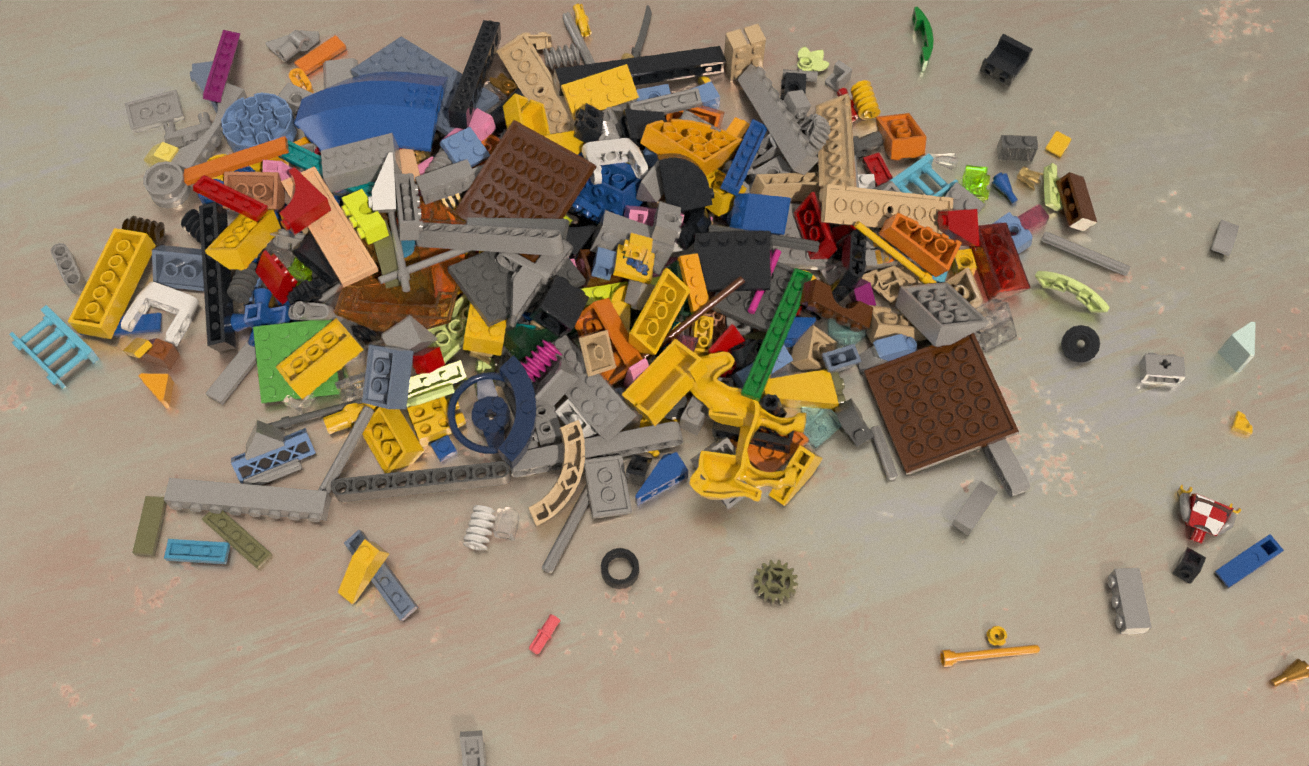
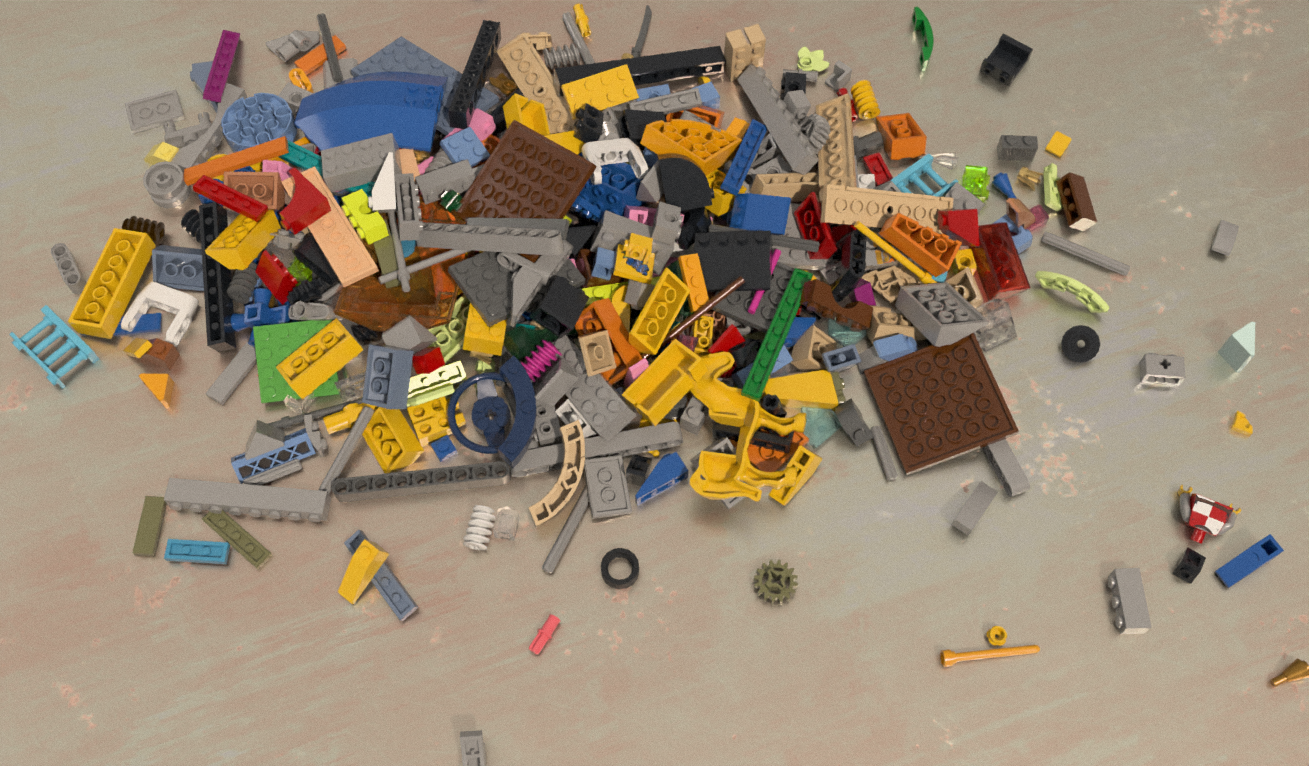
none -> light grey slope [304,414,327,457]
none -> dark grey axle [317,13,343,83]
none -> dark green gear [440,190,463,213]
none -> nougat slope [1006,198,1036,229]

